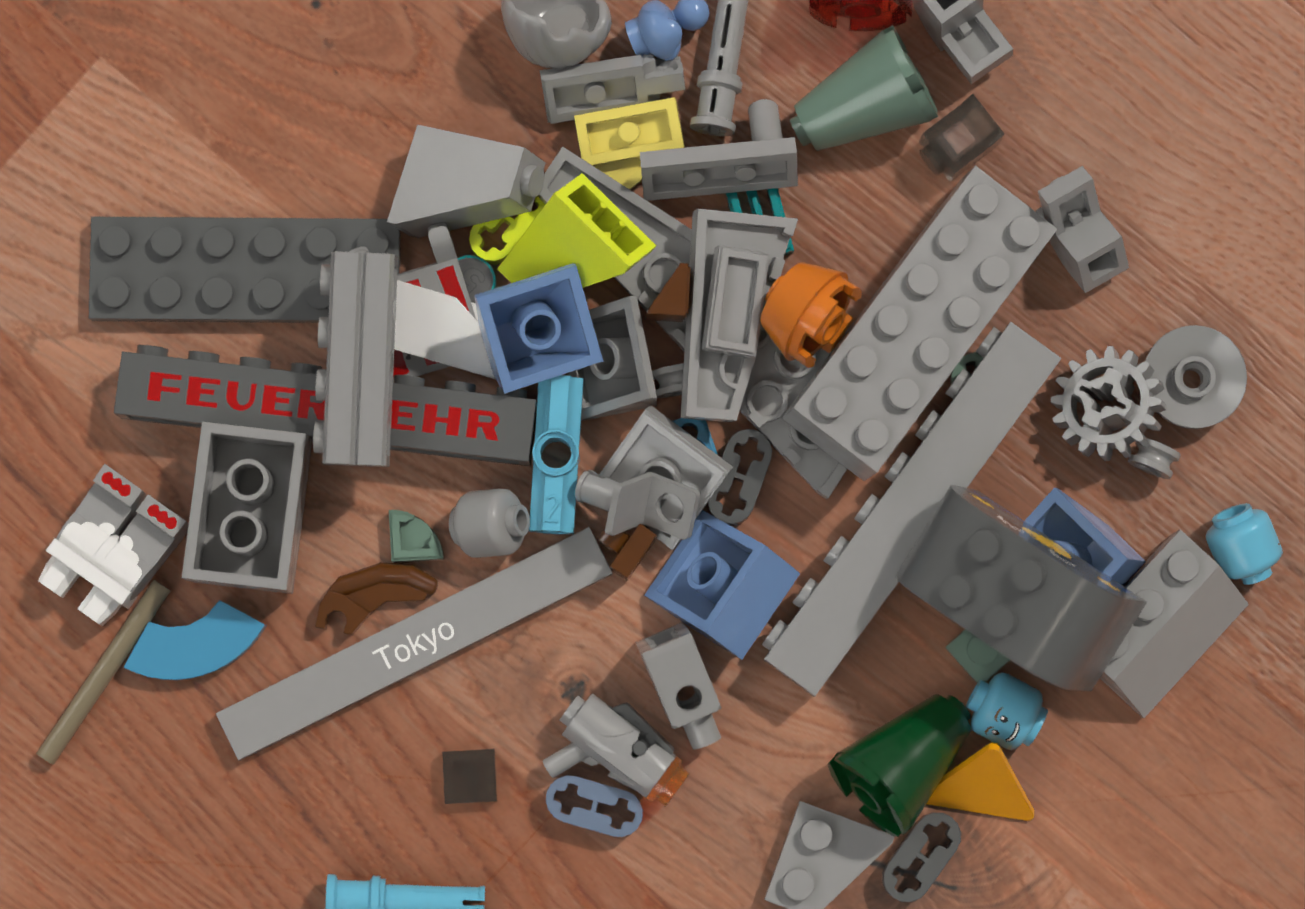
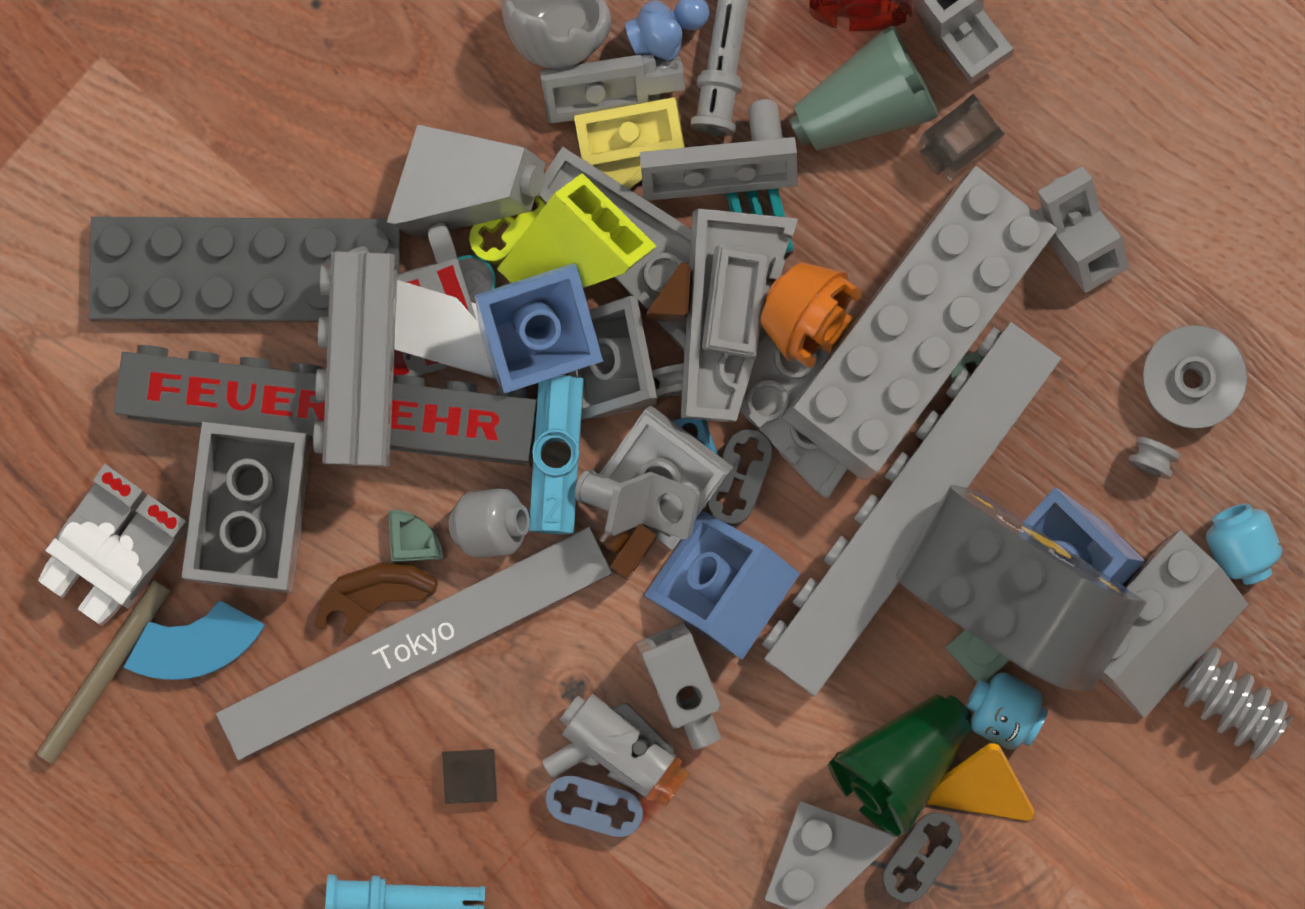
light grey gear [1051,346,1167,461] -> none
none -> light grey piece [1176,647,1293,761]

